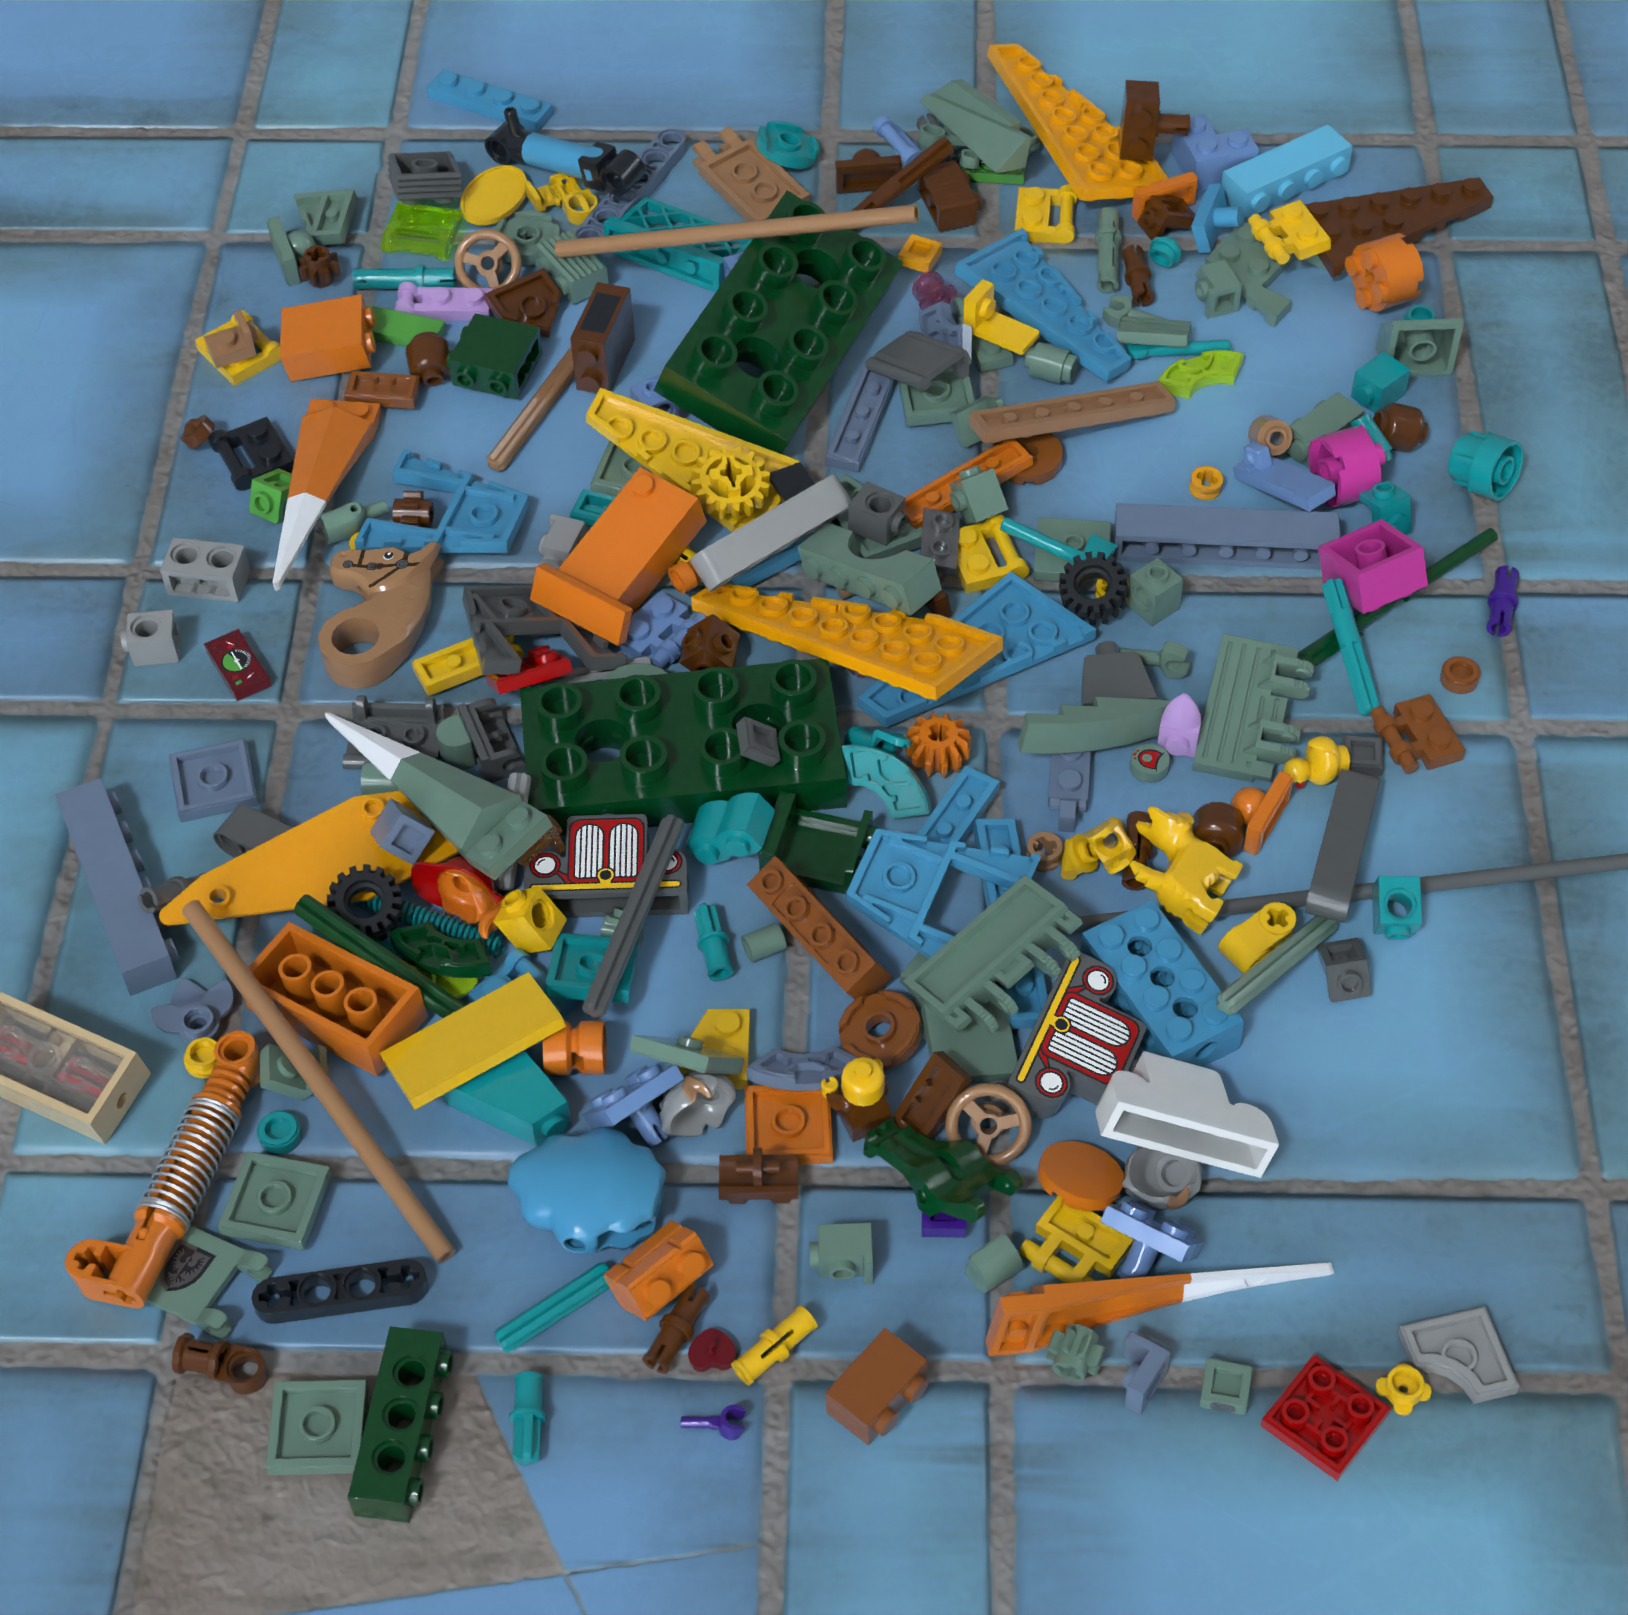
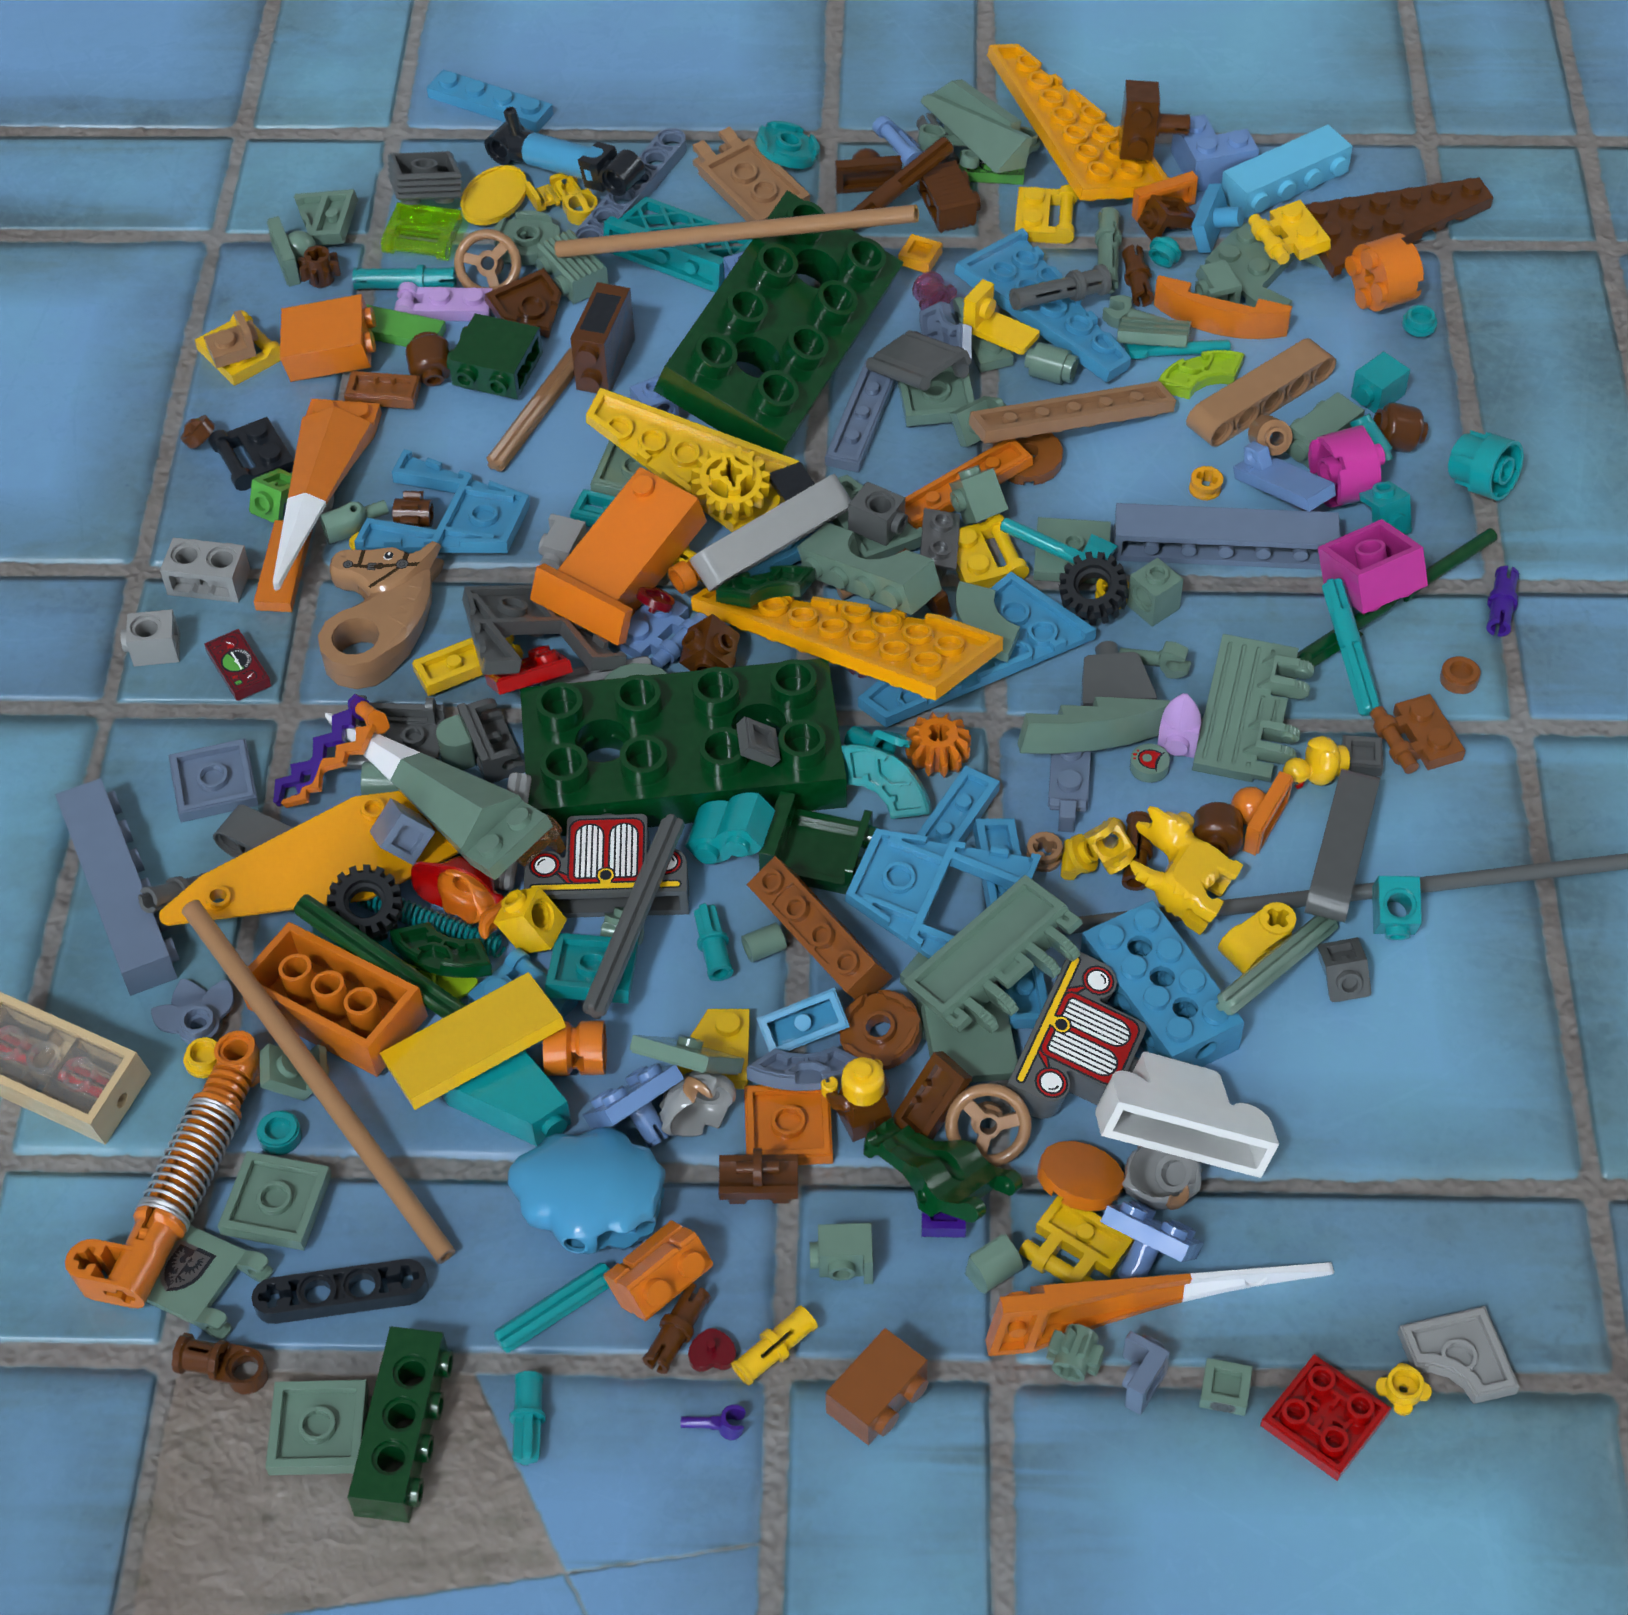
sand green slope [1376,318,1464,377] -> none
none -> orange tile [253,520,313,612]
none -> piece [273,694,390,808]
none -> dark red piece [636,587,675,614]
none -> dark green tile [716,565,816,608]
none -> dark azure slope [756,988,850,1052]
none -> sand green tile [956,581,1020,663]
none -> dark grey pin [1009,264,1112,310]
none -> orange slope [1154,275,1292,339]
none -> medium nougat beam [1186,338,1336,447]

